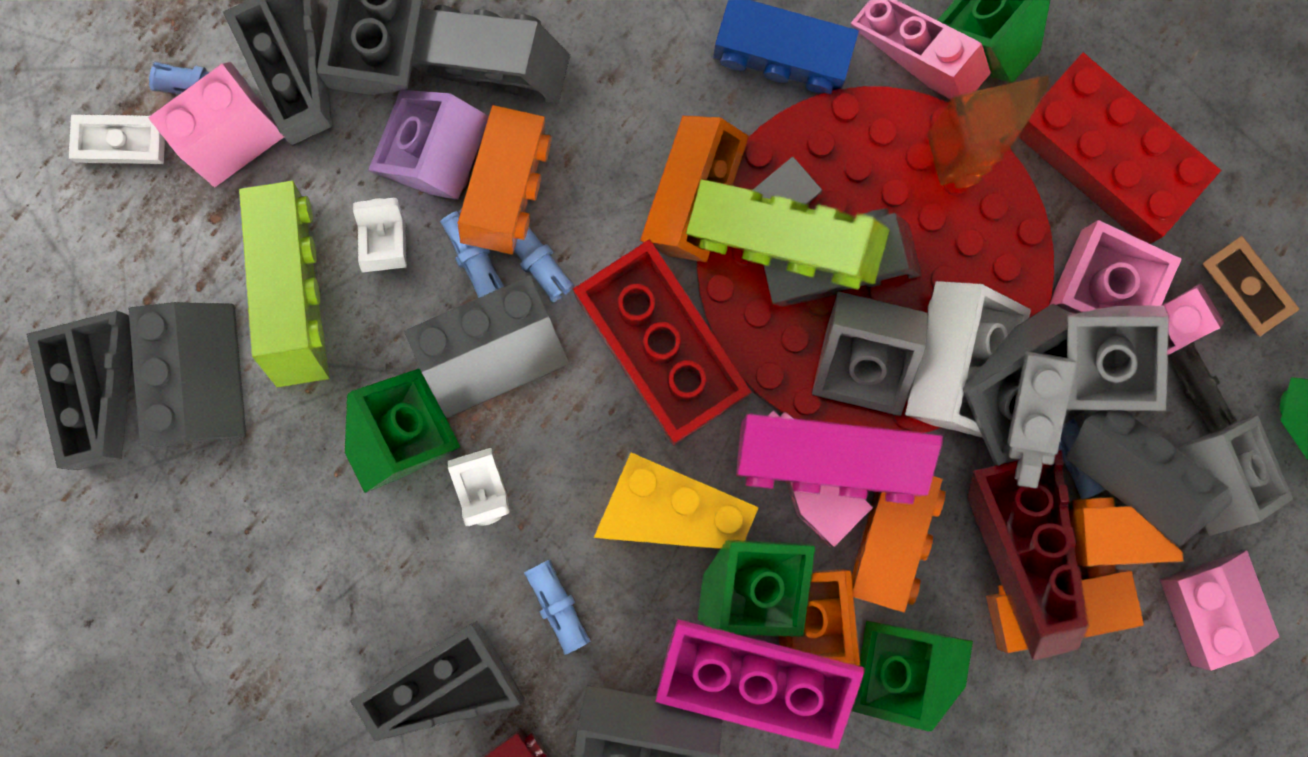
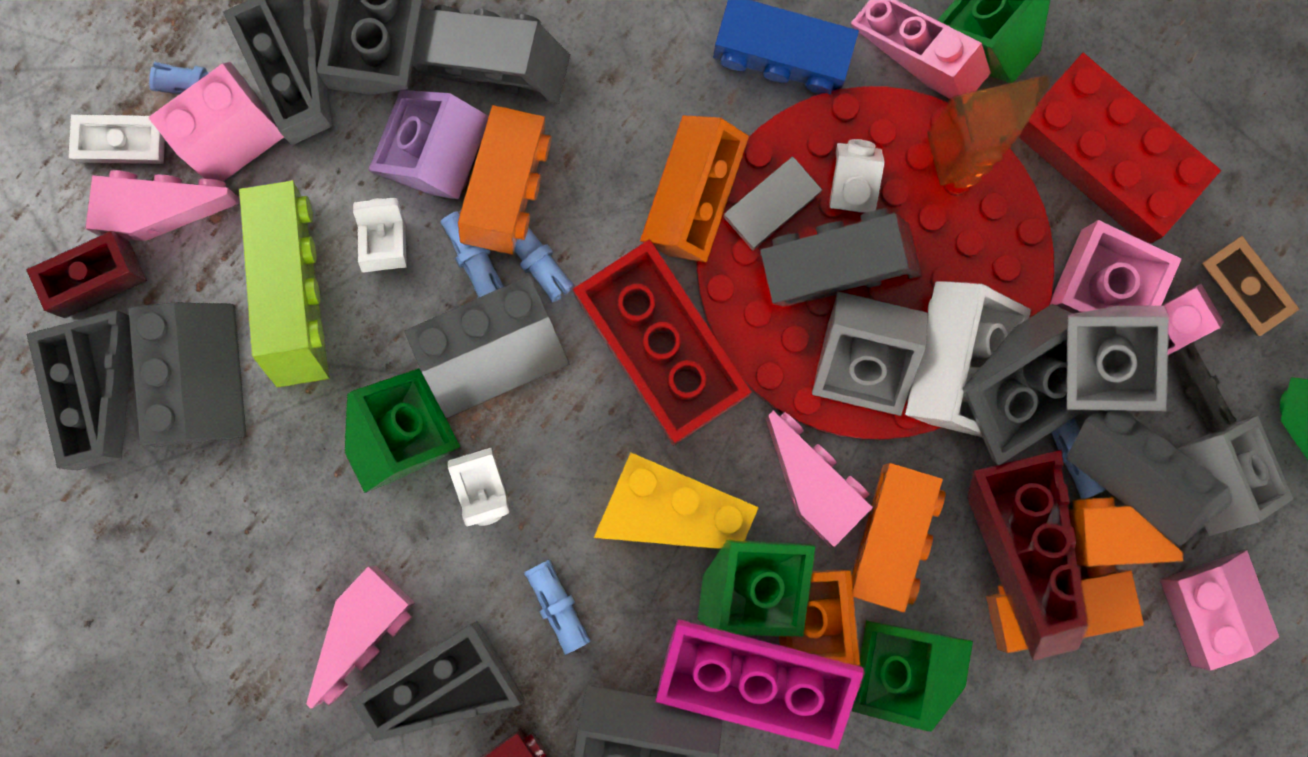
lime wedge [686,179,890,290] -> none
dark pink slope [736,414,942,504] -> none
light grey hinge [1007,352,1076,488] -> none
none -> dark red brick [26,231,147,318]
none -> bright pink slope [85,170,240,241]
none -> bright pink slope [306,566,415,709]
none -> white bracket [829,139,885,213]

